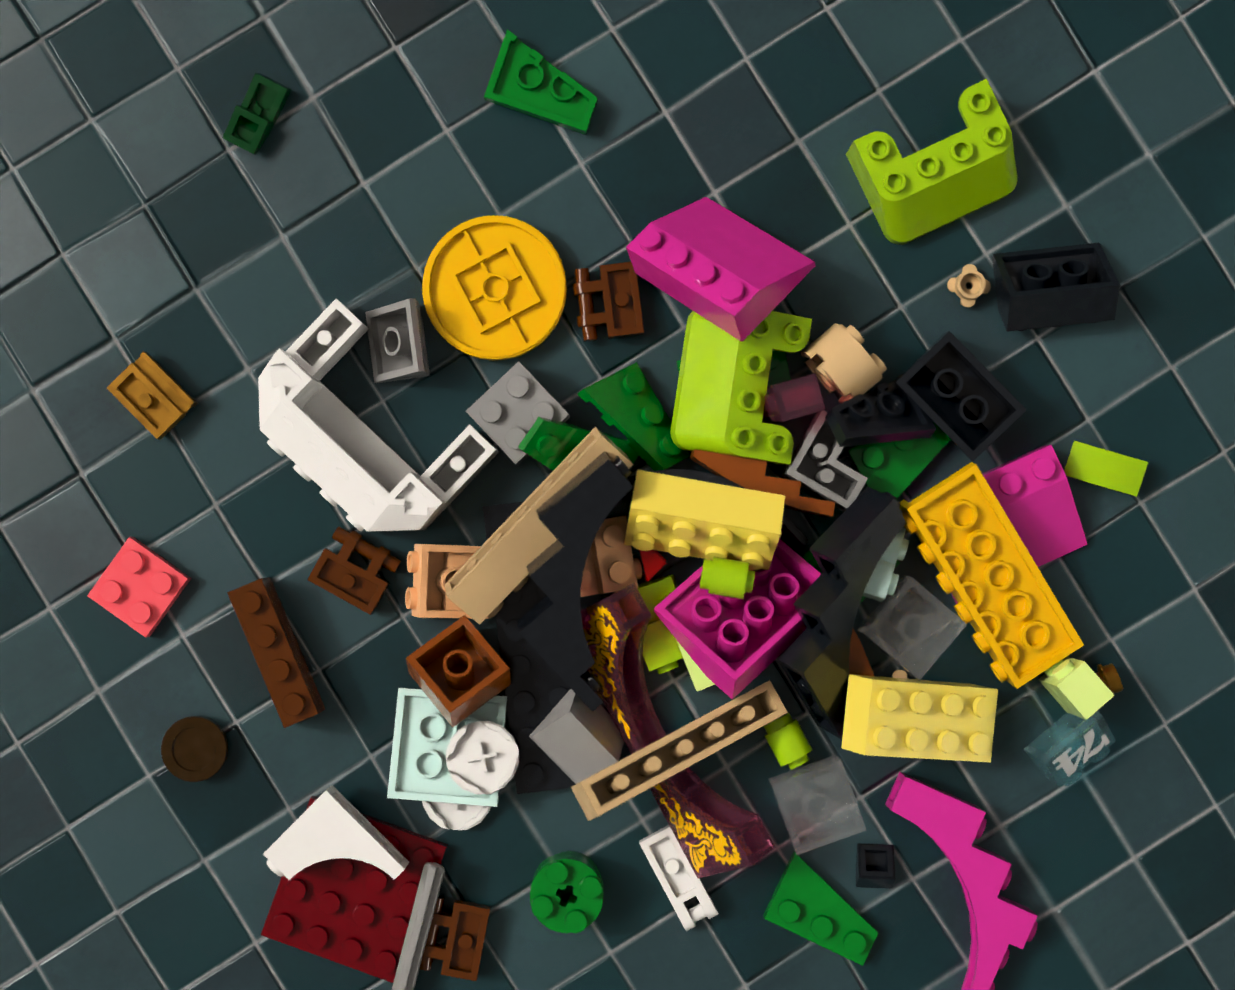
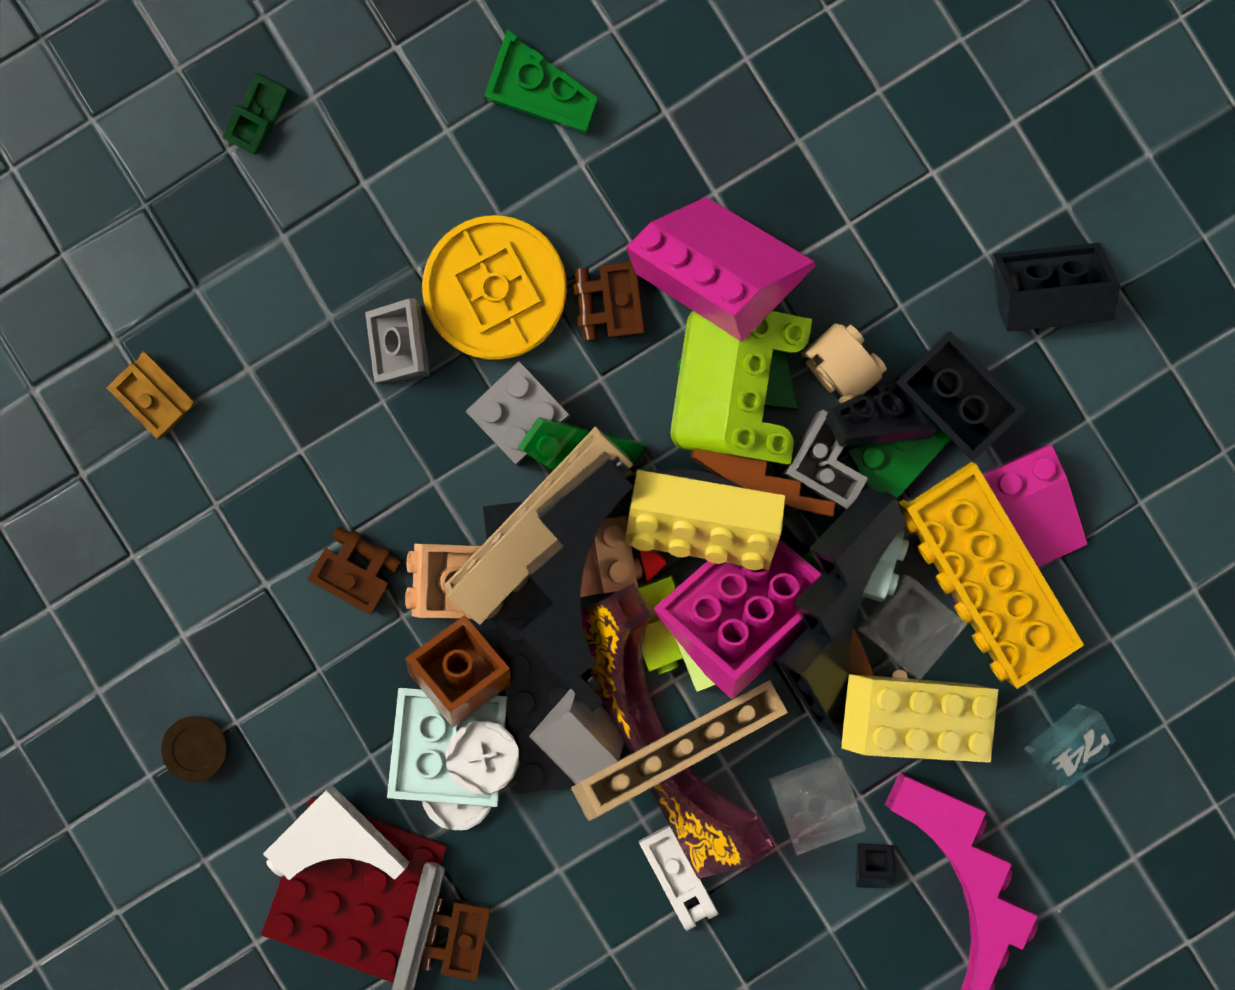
coral plate [87,537,191,638] -> none
reddish brown brick [227,577,326,728] -> none
white wedge [258,299,499,532] -> none
green brick [530,851,604,933] -> none
green wing [577,362,691,471] -> none
lime brick [700,557,755,599] -> none
lime brick [763,712,813,770] -> none
green wing [763,851,878,966] -> none
clear pink brick [764,374,826,422] -> none
lime windscreen [846,79,1018,245] -> none
tan plate [947,264,991,308] -> none
yellowish green brick [1038,657,1115,720] -> none
lime slope [1064,440,1149,497] -> none
pearl gold plate [1096,663,1123,698] -> none

